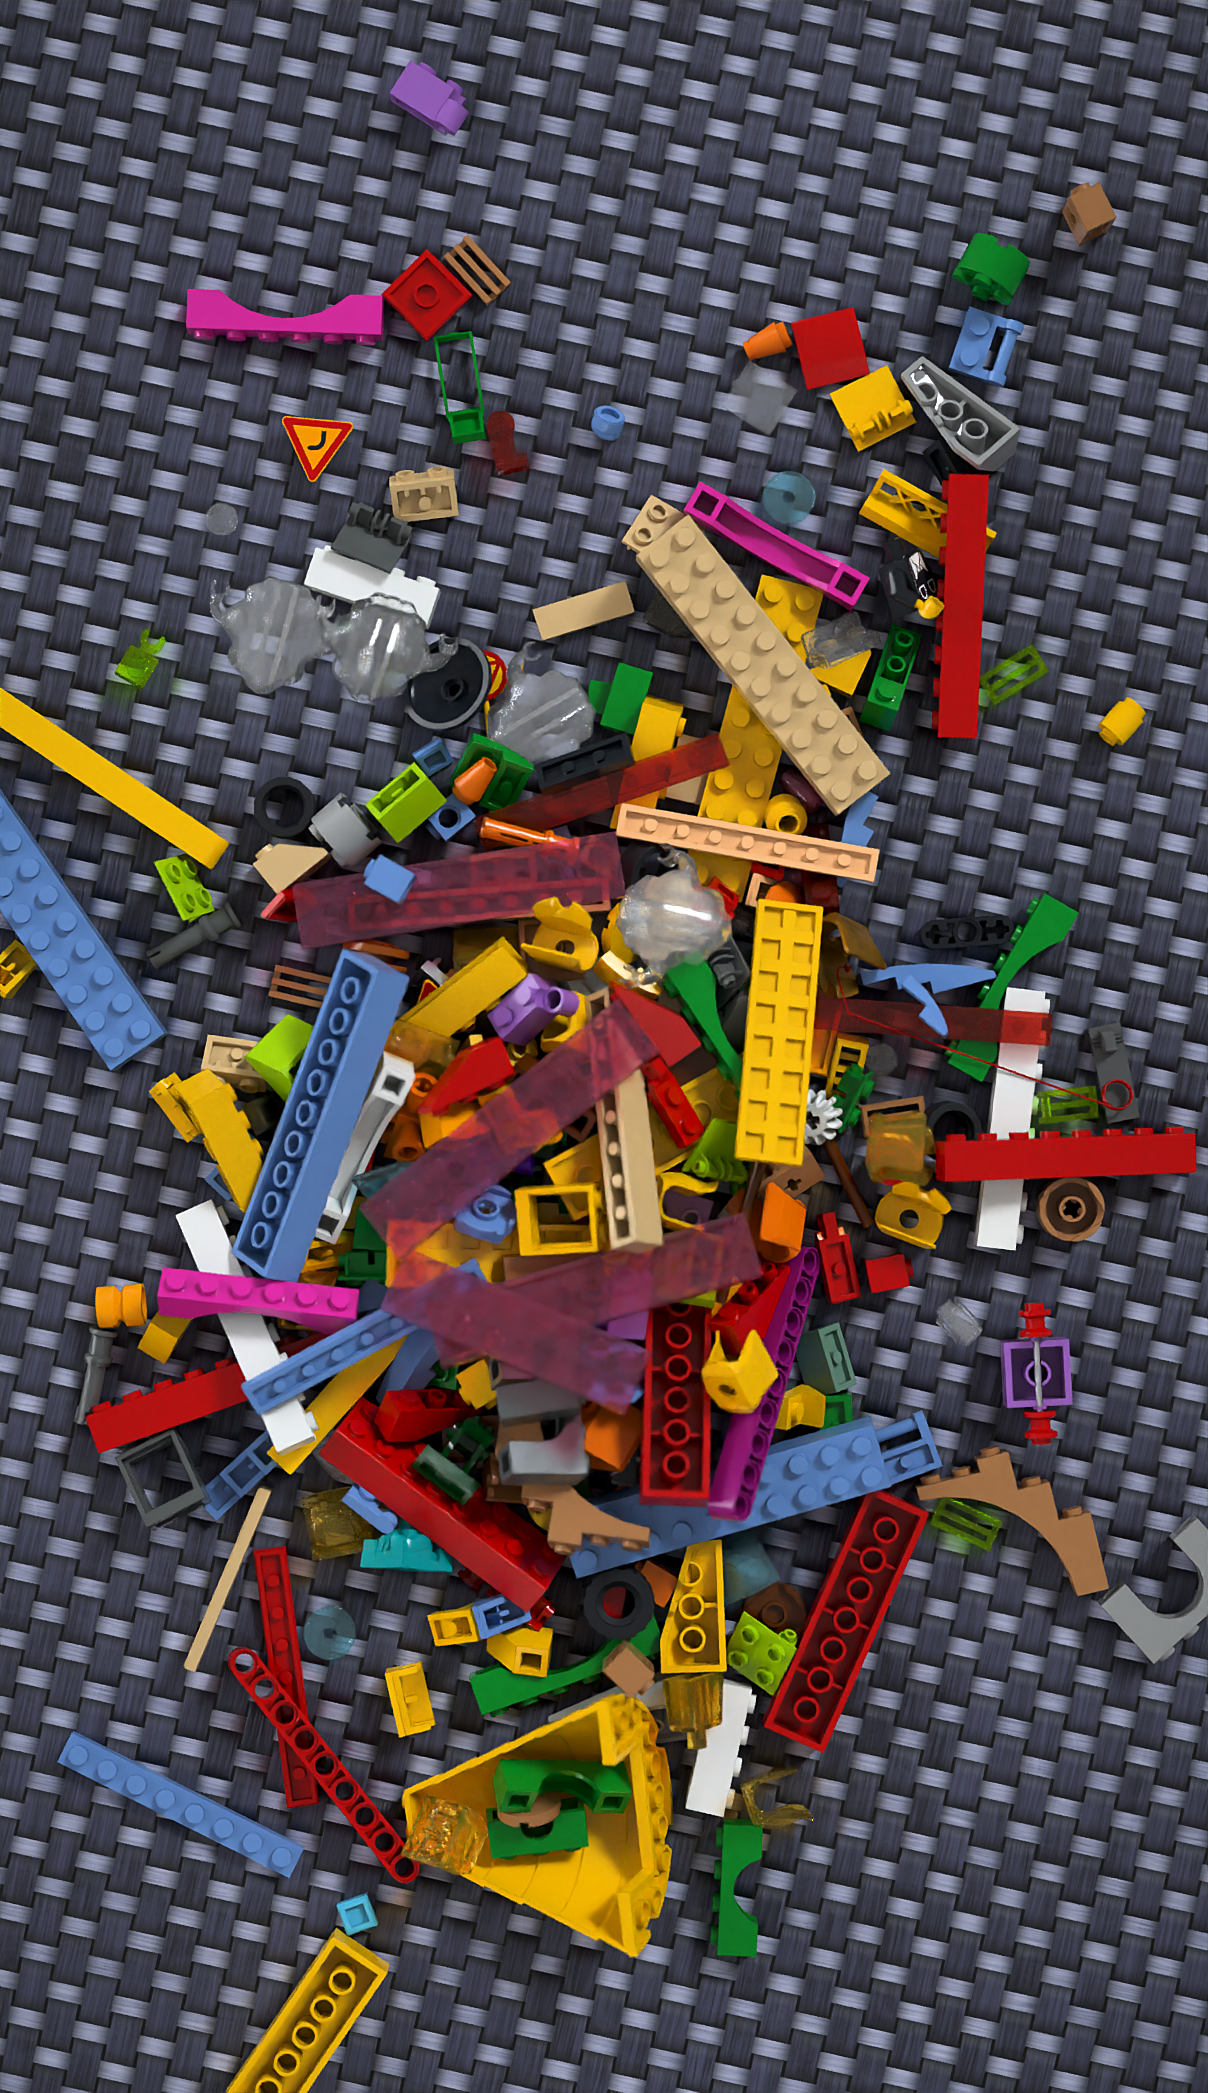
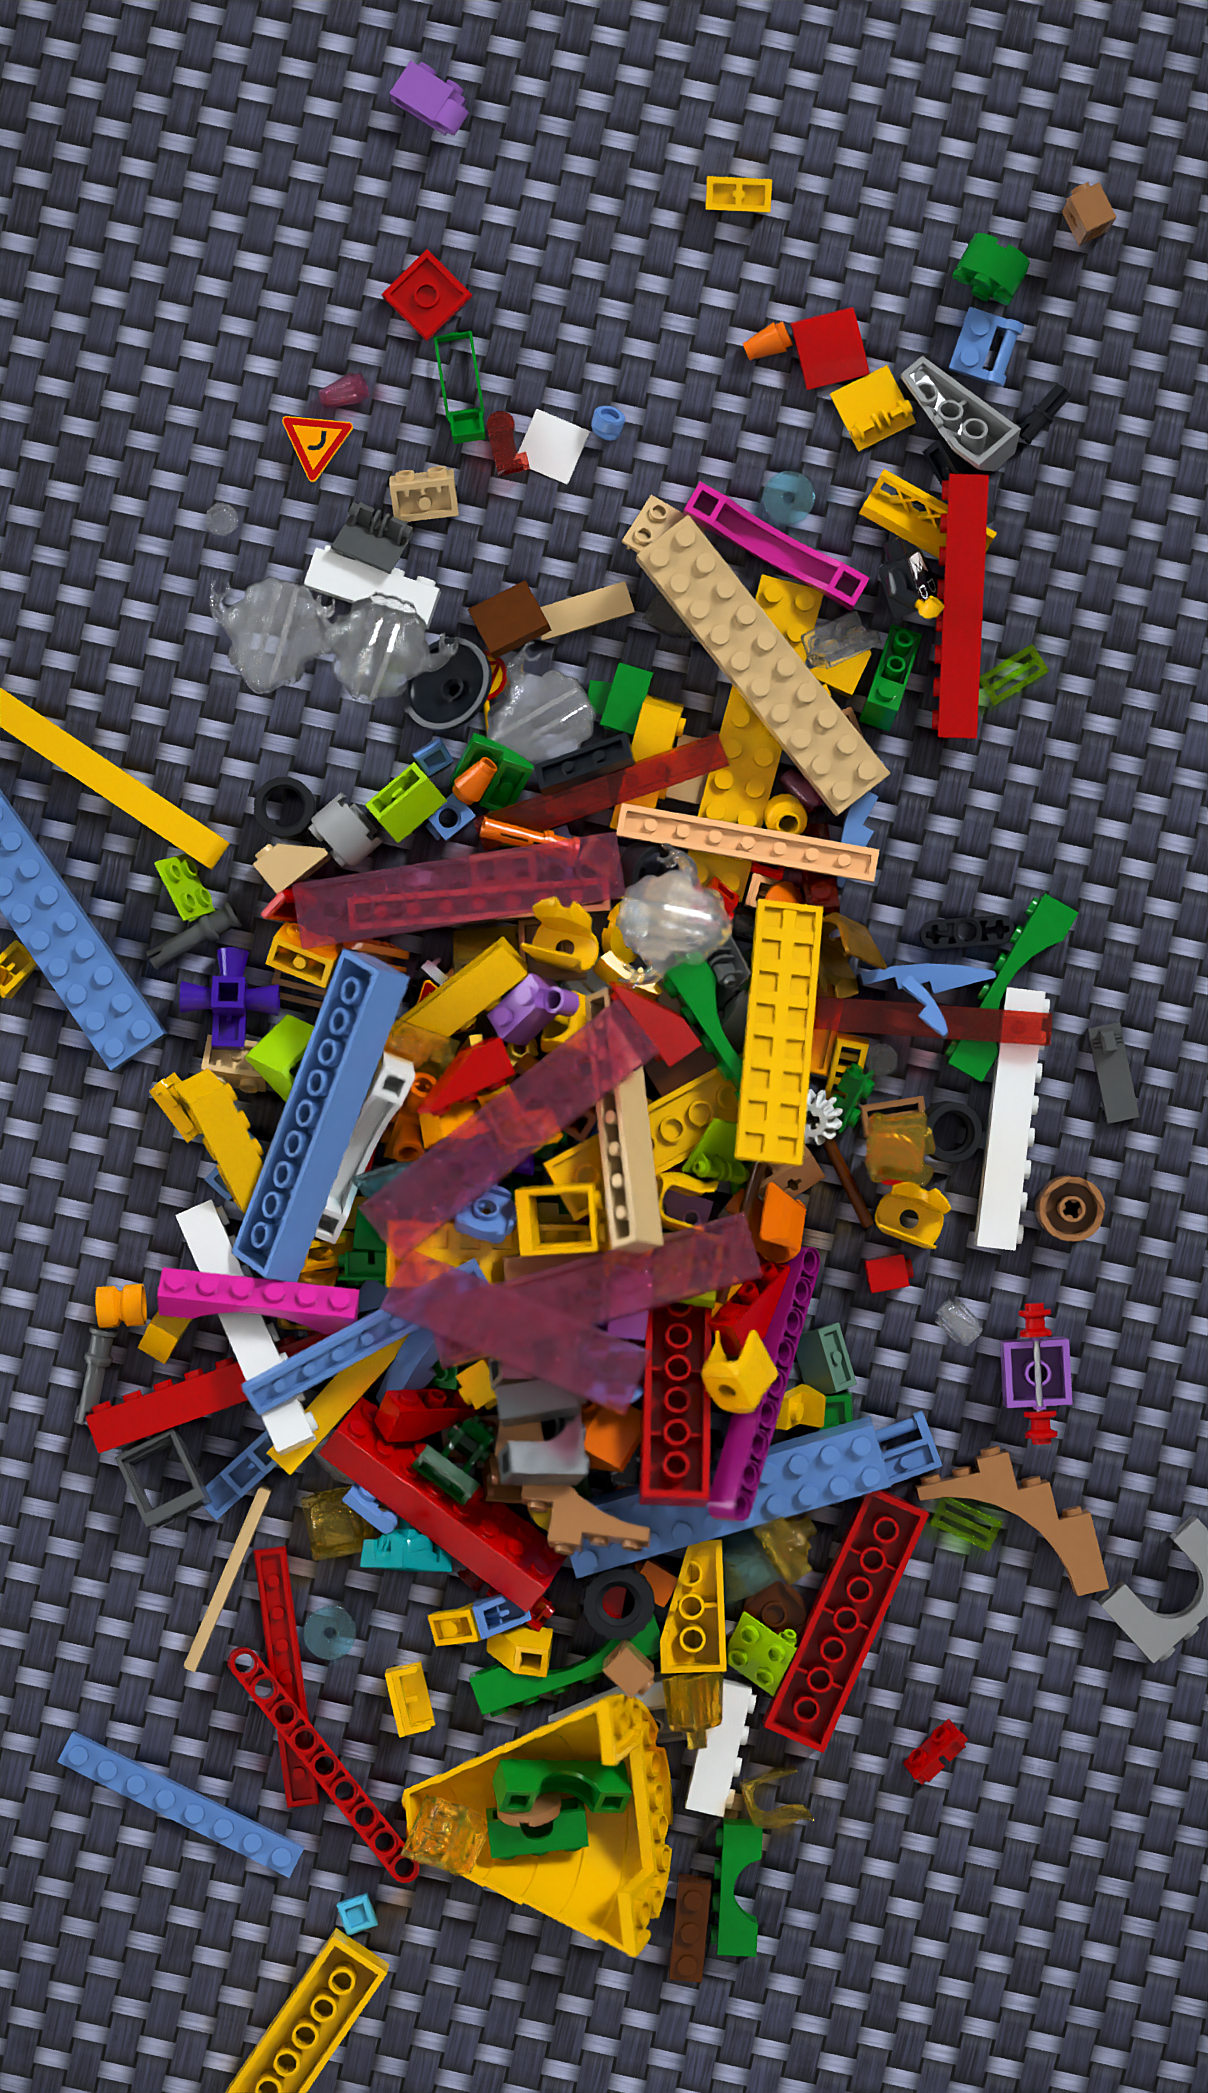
clear neon green plate [115,628,165,690] -> none
dark pink arch [186,289,384,346] -> none
clear smoke tile [241,1091,286,1135] -> none
medium blue brick [363,855,417,906] -> none
medium nougat tile [443,235,511,306] -> none
red hinge [640,1057,706,1149] -> none
clear piece [721,361,798,436] -> none
red hinge [814,1212,861,1304] -> none
red piece [836,963,1133,1111] -> none
red brick [935,1126,1196,1182] -> none
clear neon green tile [1036,1085,1099,1124] -> none
yellow brick [1098,697,1146,746] -> none
none -> dark purple brick [179,947,280,1050]
none -> brick [265,921,343,988]
none -> clear pink cone [319,372,369,409]
none -> reddish brown tile [468,580,552,659]
none -> white sticker [514,409,590,485]
none -> reddish brown arch [669,1874,711,1983]
none -> yellow hinge [705,176,772,213]
none -> clear yellow brick [752,1516,817,1586]
none -> red hinge [902,1718,969,1785]
none -> black axle [1019,385,1071,444]

